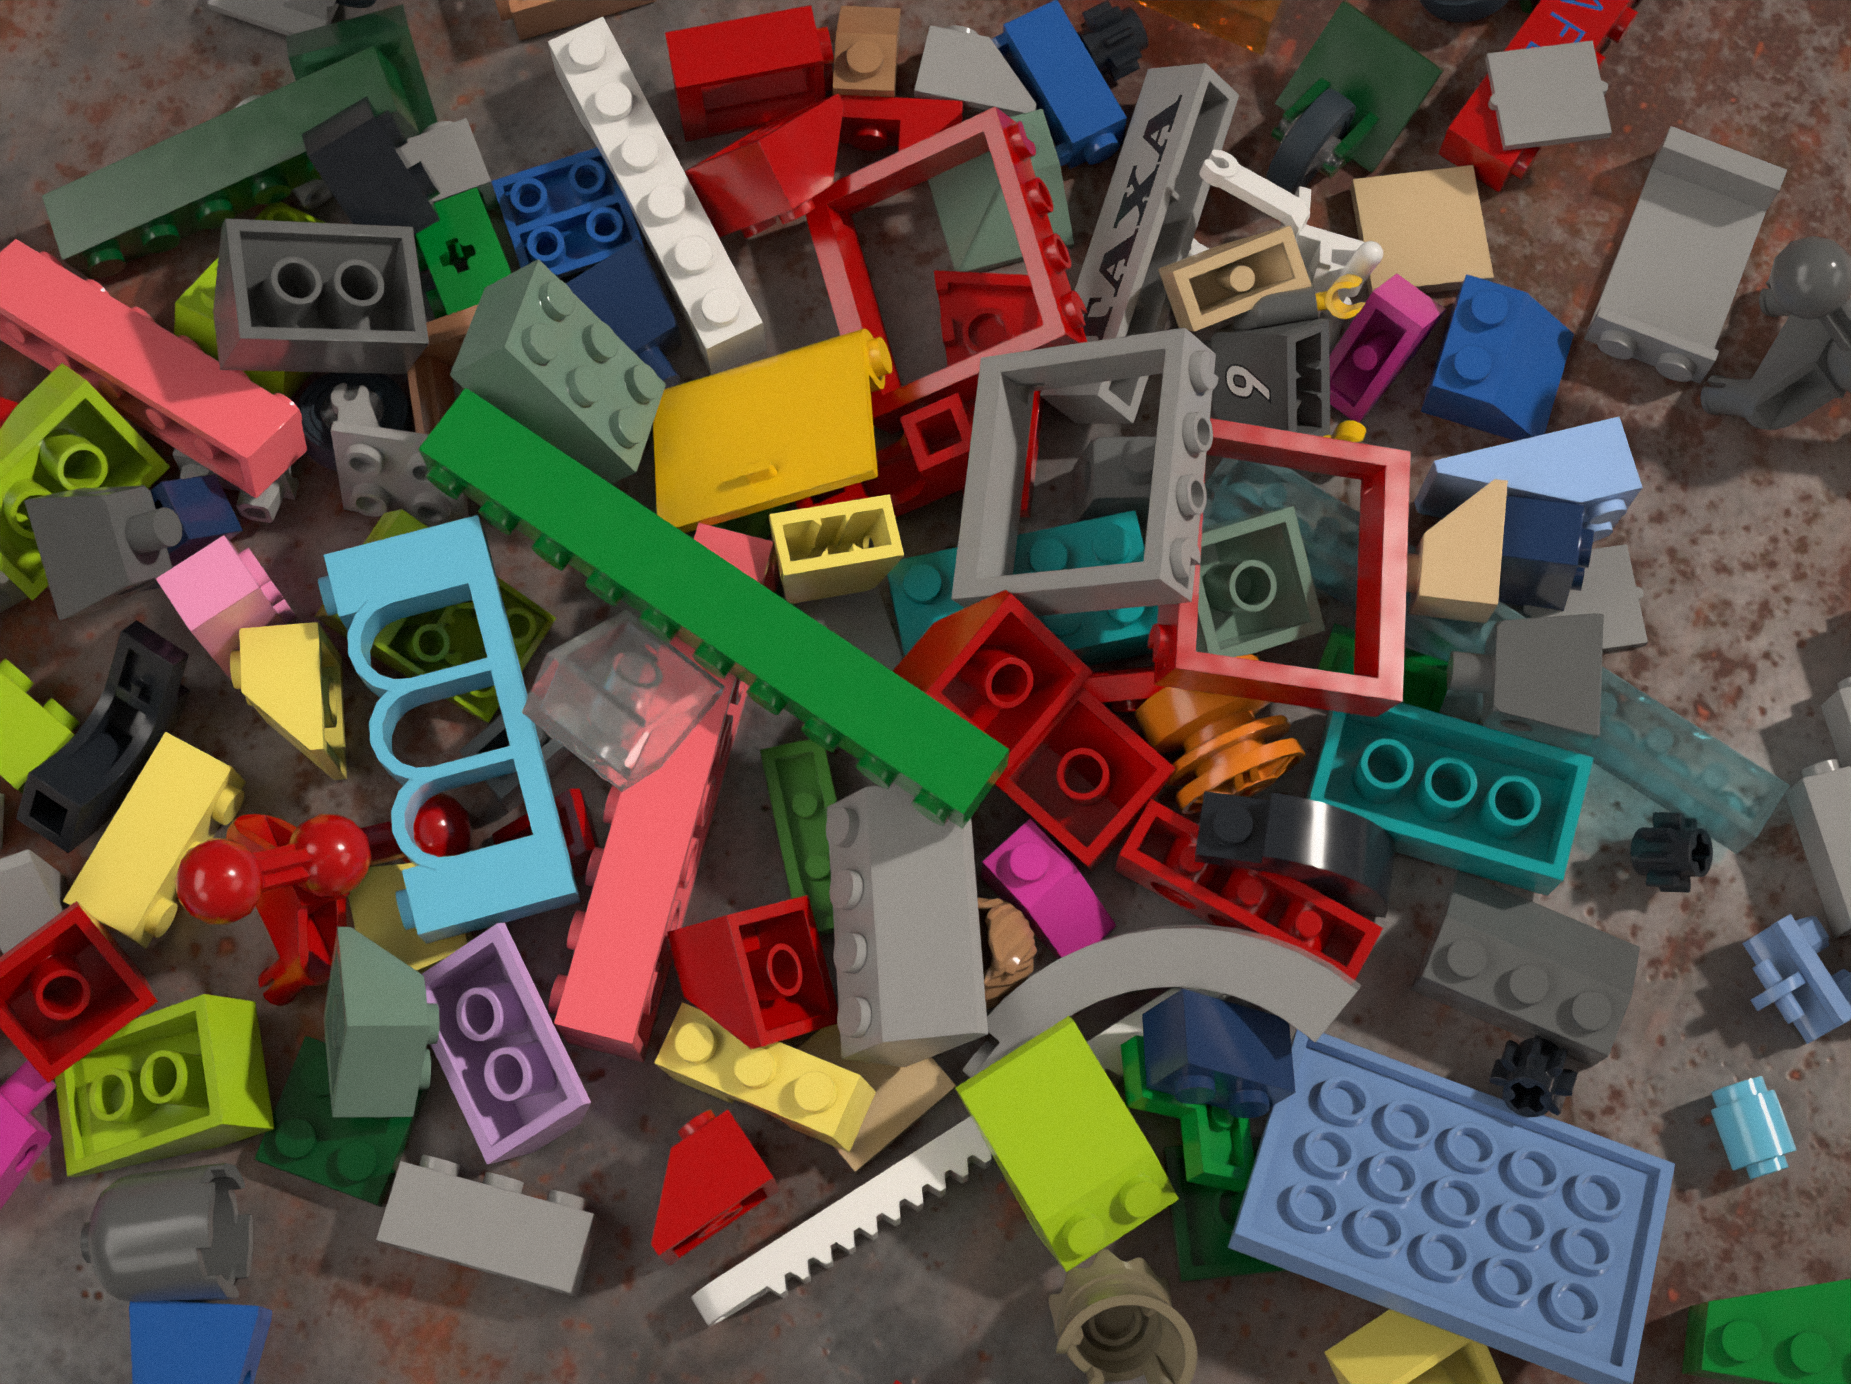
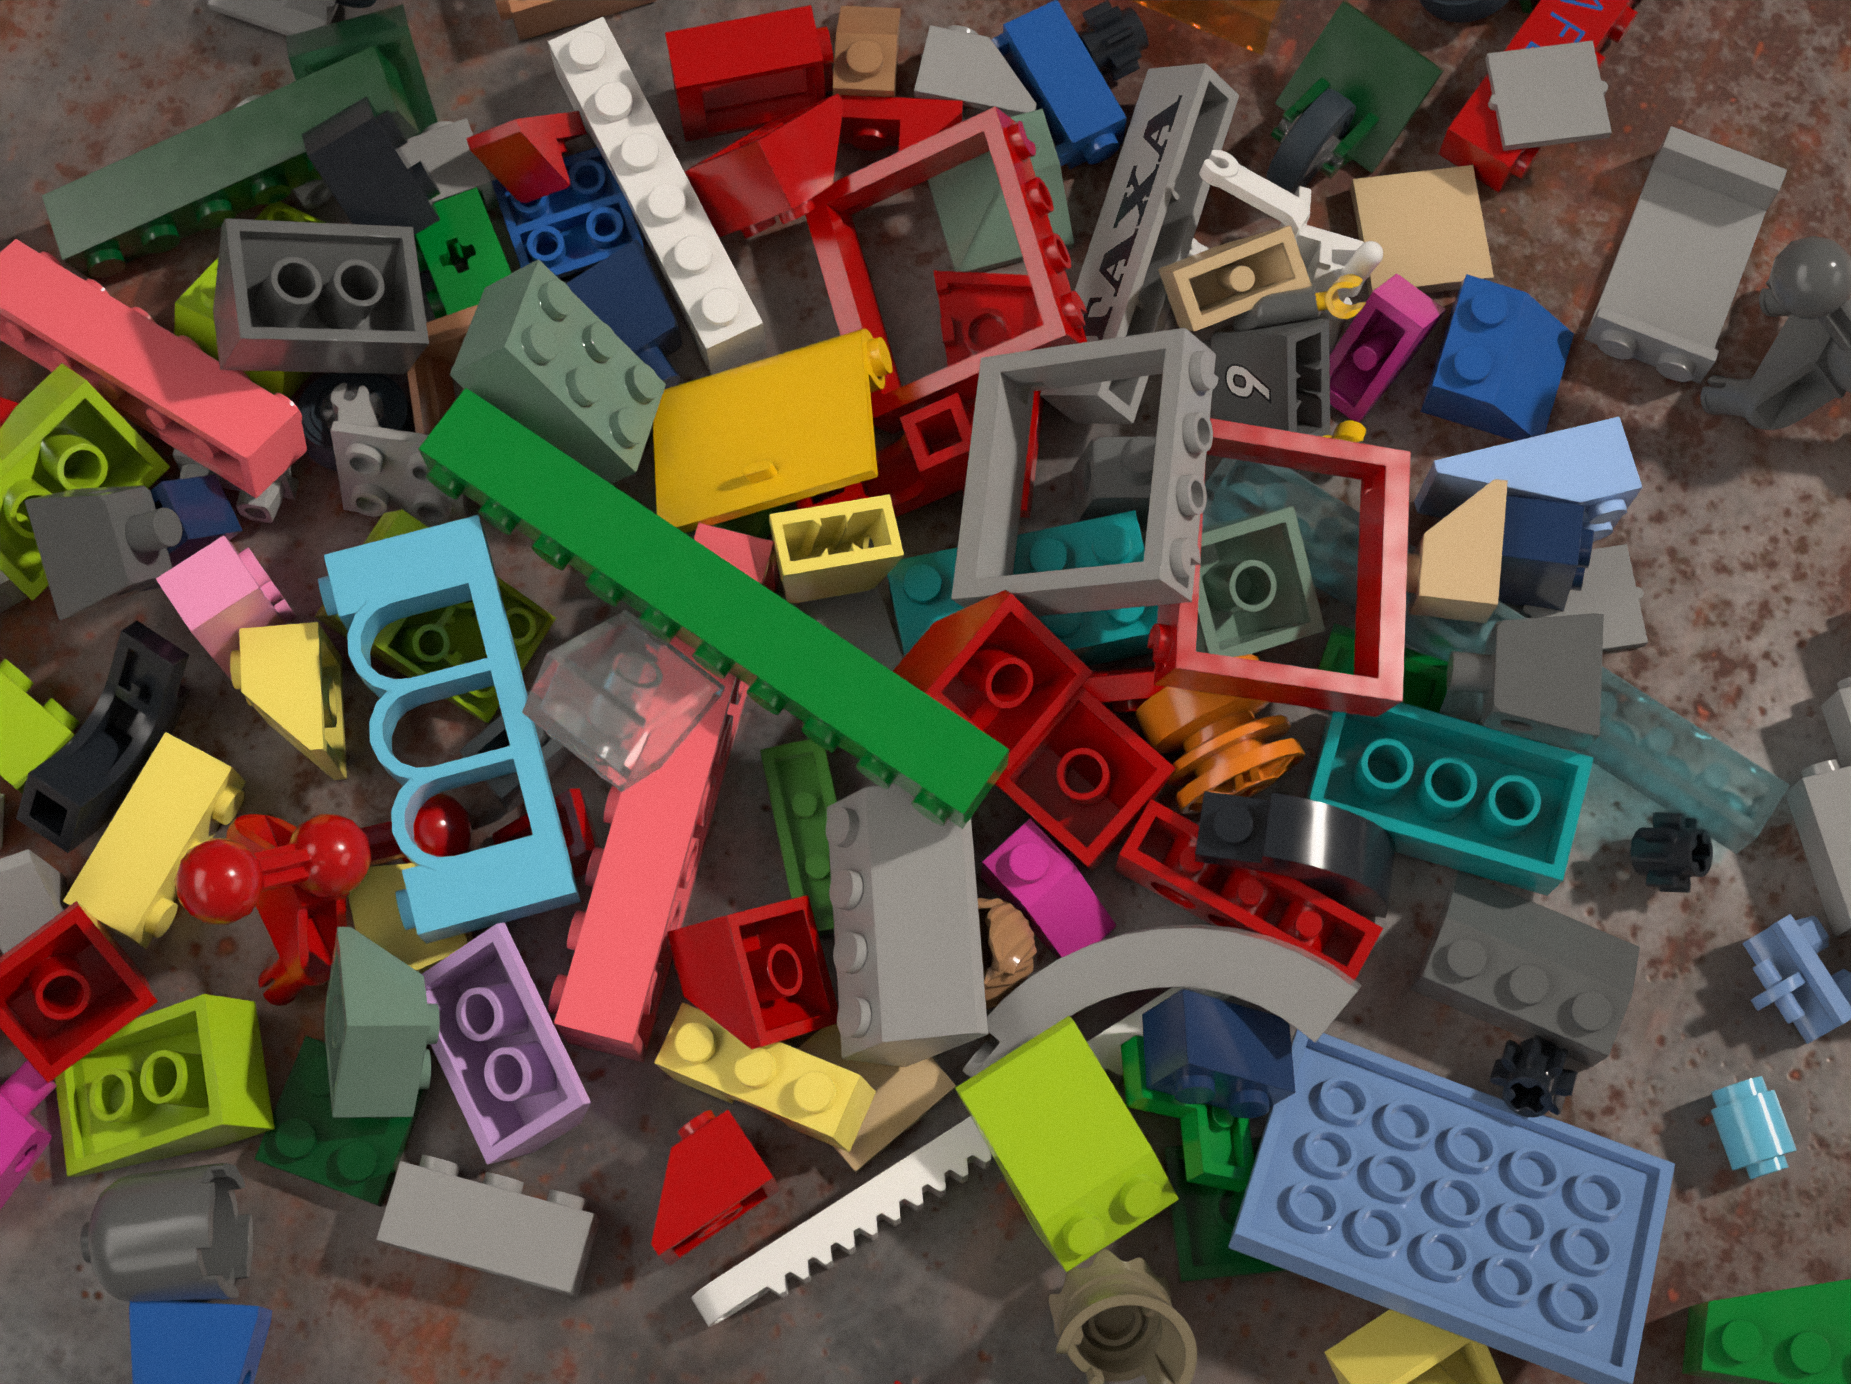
none -> red slope [466,111,587,203]

